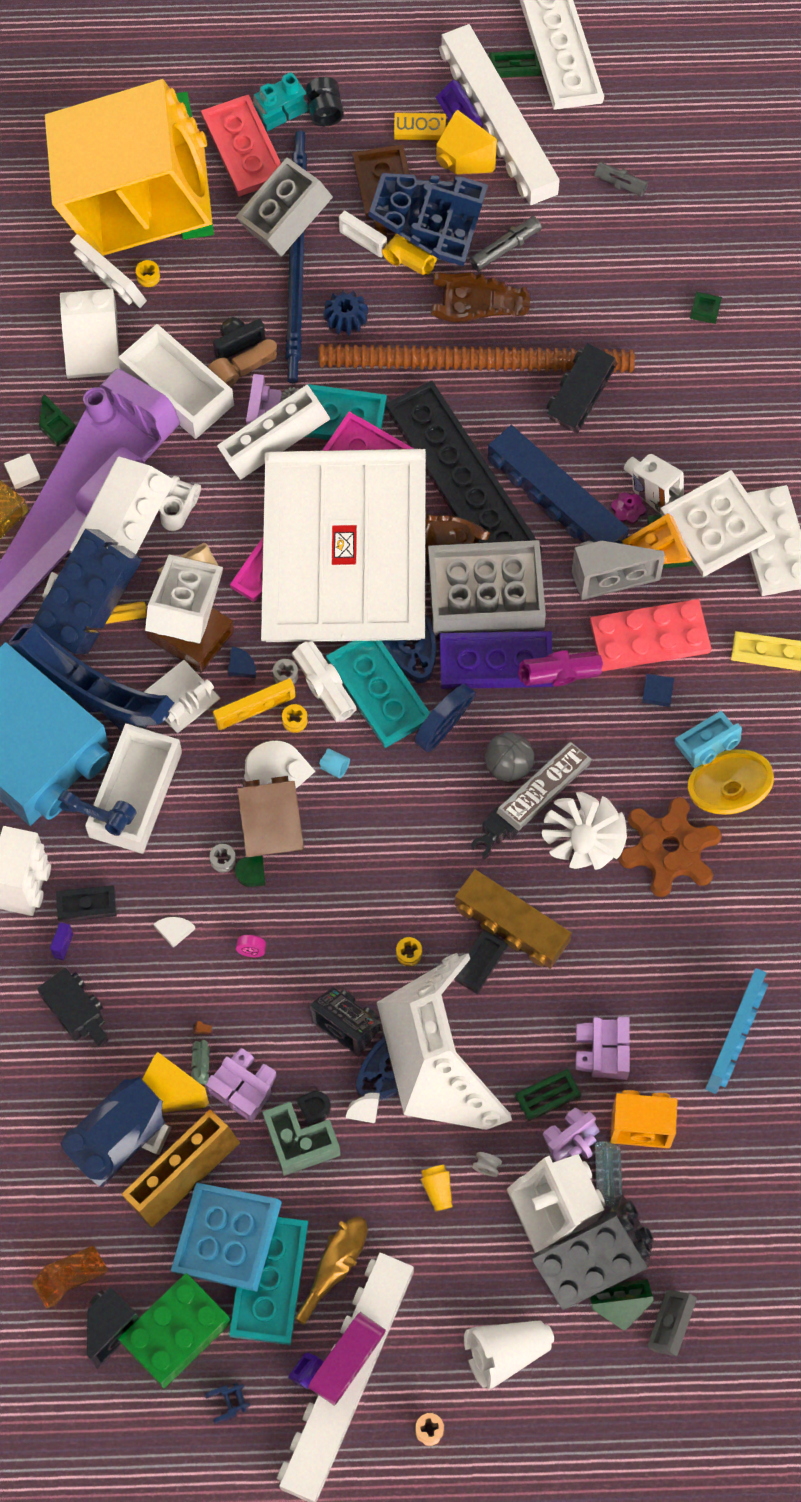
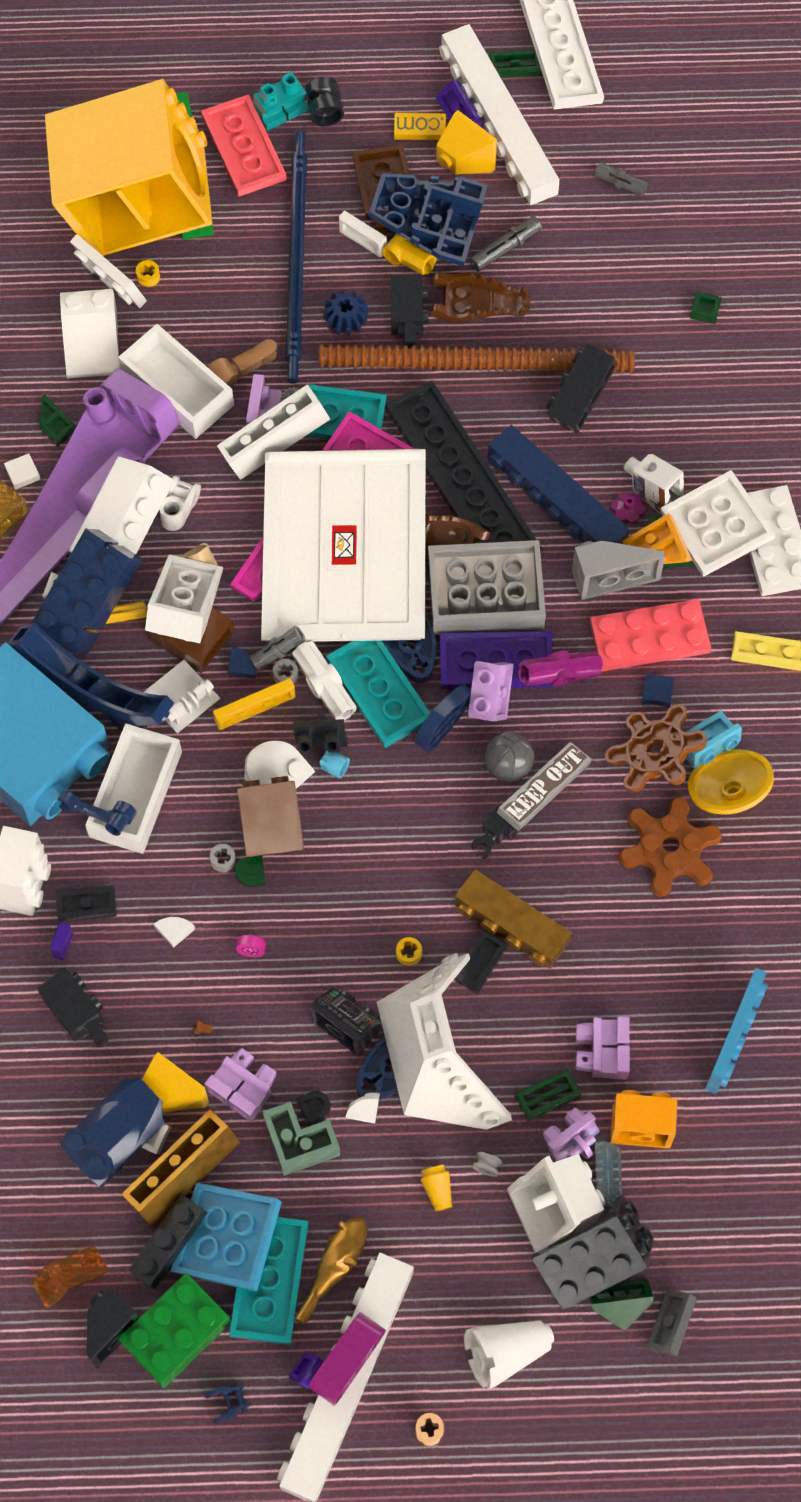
sand green axle [191,1040,210,1085] -> none
black tile [213,317,266,359] -> none
light grey brick [236,158,333,257] -> none
yellow bush [282,704,308,733] -> none
white piece [542,792,627,870] -> none
none -> black plate [128,1194,208,1289]
none -> dark grey pin [250,625,306,671]
none -> black hips [293,714,348,754]
none -> black hinge [390,275,428,348]
none -> lavender bracket [468,661,514,722]
none -> dark orange plate [605,704,707,793]

